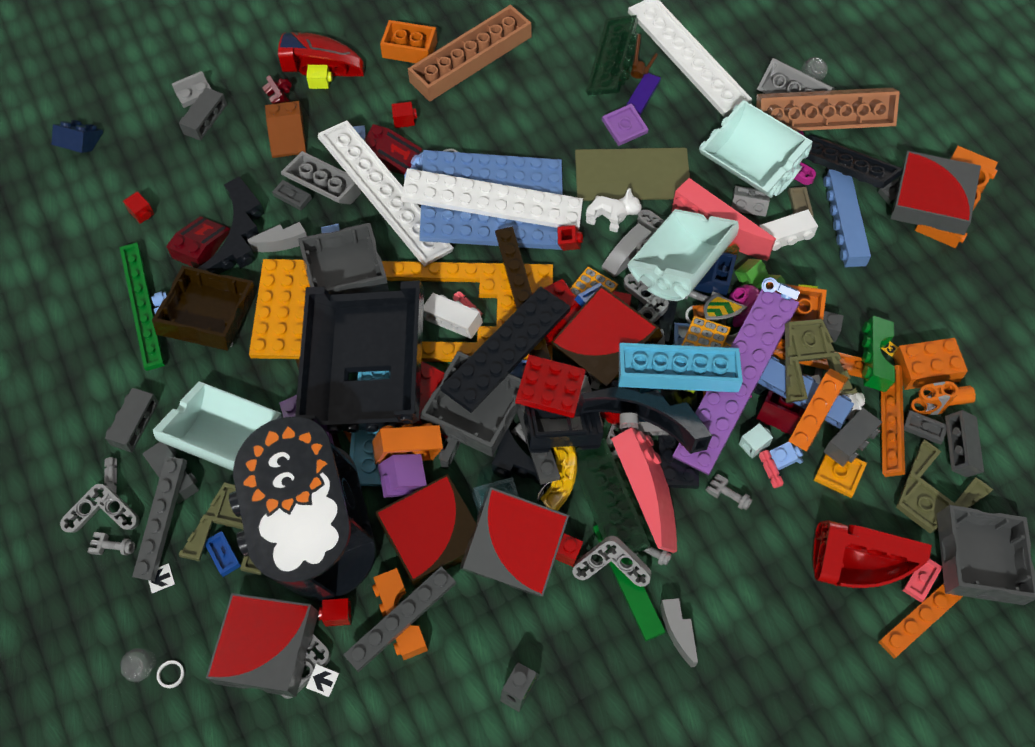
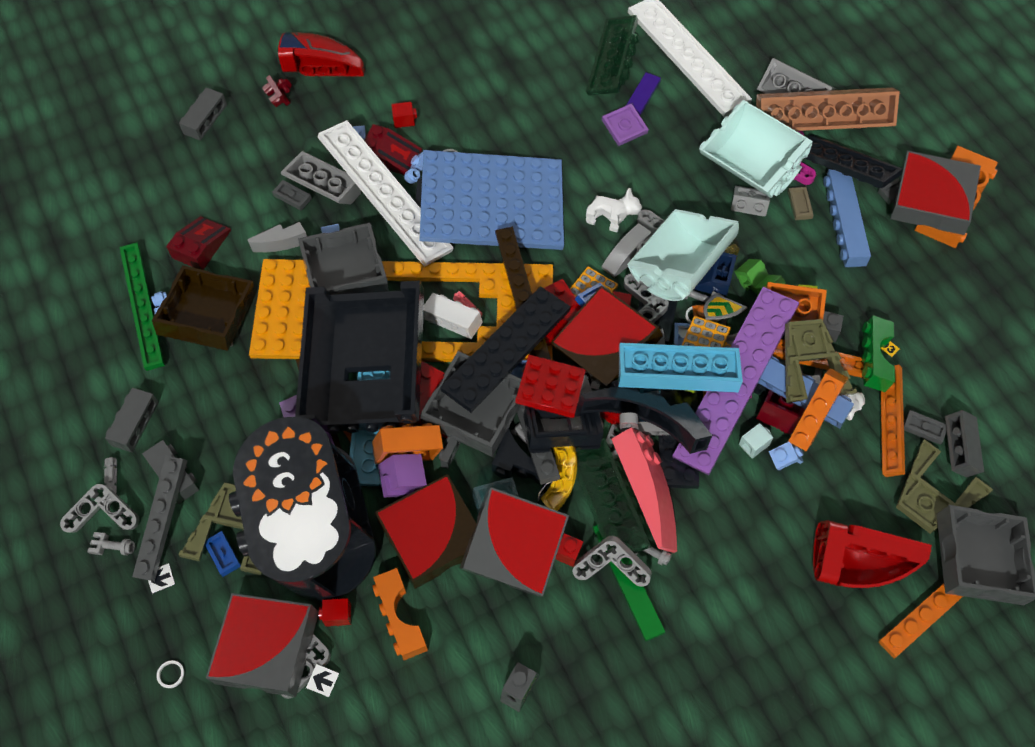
dark blue slope [51,120,103,153] -> none
clear hair [120,648,157,682] -> none
red brick [123,191,154,224] -> none
light aqua cylinder [153,381,281,471] -> none
light grey bracket [172,71,211,108] -> none
black arch [197,176,264,275] -> none
dark orange slope [265,101,306,158] -> none
neon yellow brick [306,65,333,89] -> none
dark grey plate [343,566,456,673] -> none
orange brick [380,20,438,63] -> none
white plate [401,168,583,230] -> none
nougat brick [408,5,531,102] -> none
red brick [558,225,583,251] -> none
olive piece [575,148,690,201] -> none
reddish brown plant [630,34,658,79] -> none
light grey slope [660,598,698,667] -> none
coral slope [672,178,776,261] -> none
light grey hinge [705,474,752,510] -> none
dark pink animal [729,284,760,327] -> none
white brick [759,210,818,251] -> none
coral axle [759,450,784,488] -> none
light blue plate [762,277,800,300] -> none
clear hair [800,57,828,81] -> none
light orange tile [813,454,867,498] -> none
dark grey brick [824,408,882,467] -> none
orange brick [893,338,968,390] -> none
coral plate [902,559,942,603] -> none
orange connector [910,381,976,416] -> none

